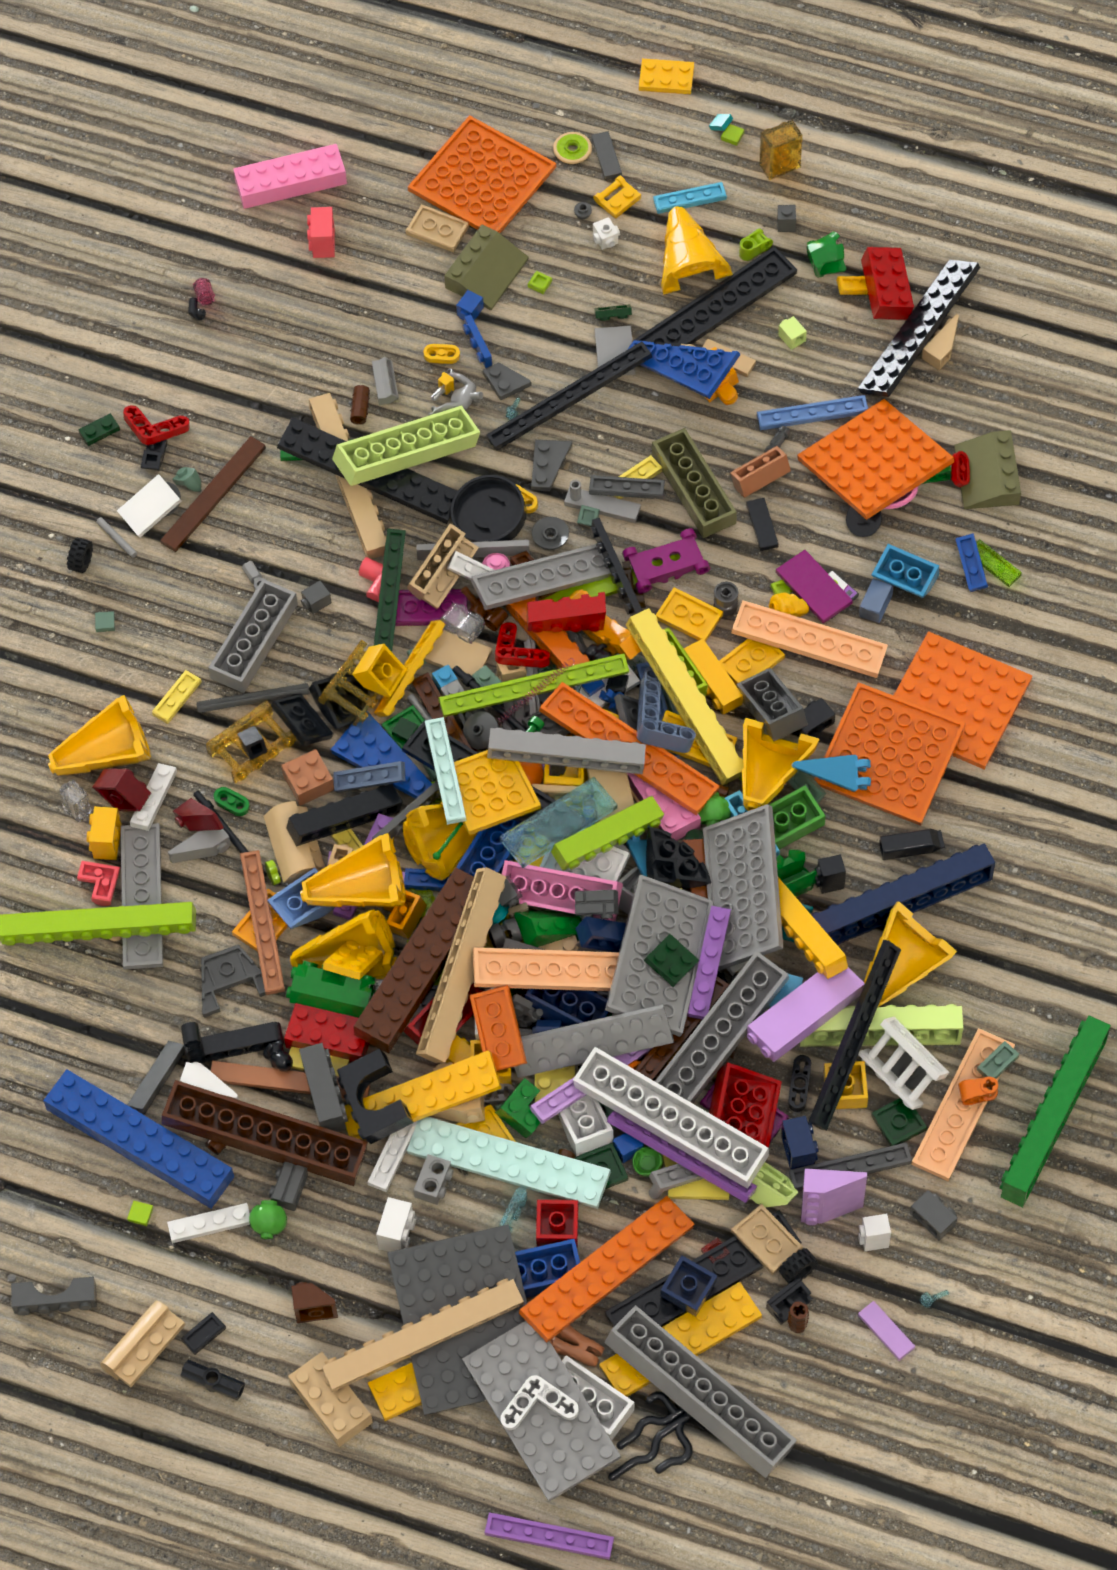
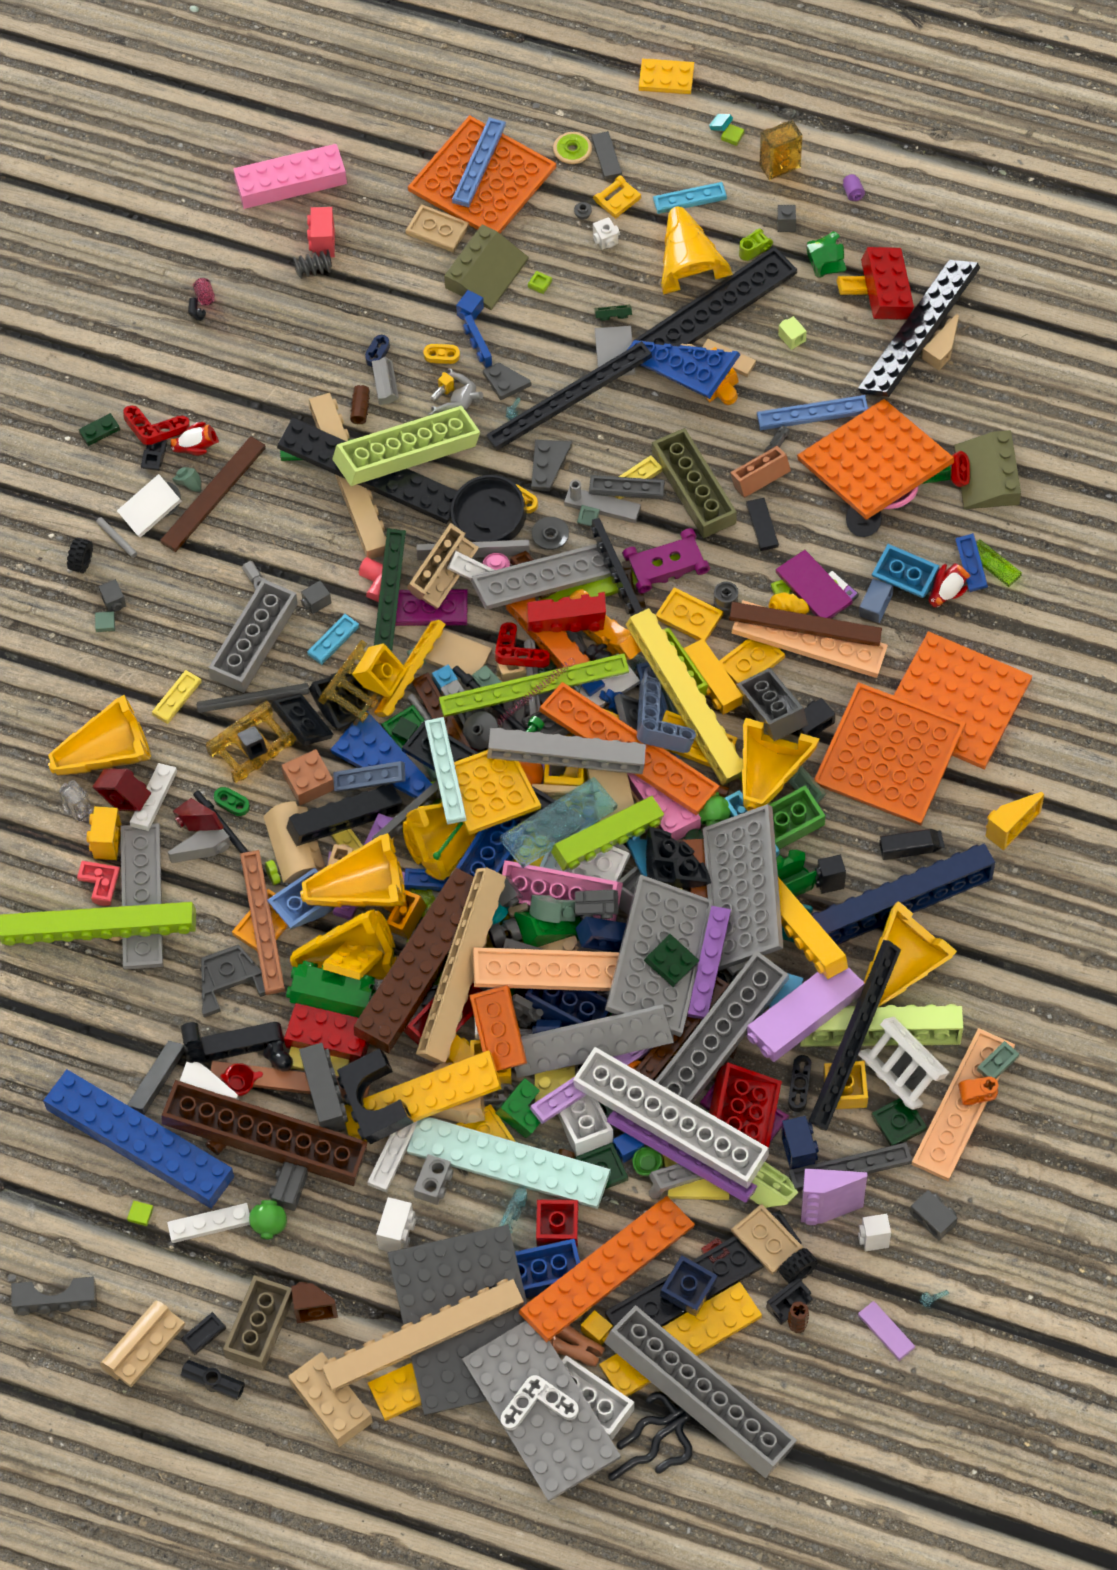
clear brick [441,603,485,644] -> none
reddish brown beam [461,586,508,631] -> none
medium lavender plate [485,1512,614,1560] -> none
black tile [606,674,629,695] -> none
dark azure flag [791,755,871,792] -> none
green brick [999,1015,1111,1208] -> none
none -> dark grey brick [98,579,126,612]
none -> animal [171,422,219,456]
none -> red hair [220,1063,263,1097]
none -> dark tan brick [223,1275,293,1371]
none -> dark grey piece [293,250,332,279]
none -> medium azure tile [307,614,359,665]
none -> dark blue beam [365,334,390,367]
none -> medium blue tile [452,117,506,207]
none -> sand green brick [529,895,576,923]
none -> yellow brick [581,1310,613,1345]
none -> reddish brown tile [729,601,882,647]
none -> medium lavender brick [843,174,865,201]
none -> animal [928,563,970,608]
none -> yellow slope [986,792,1044,851]

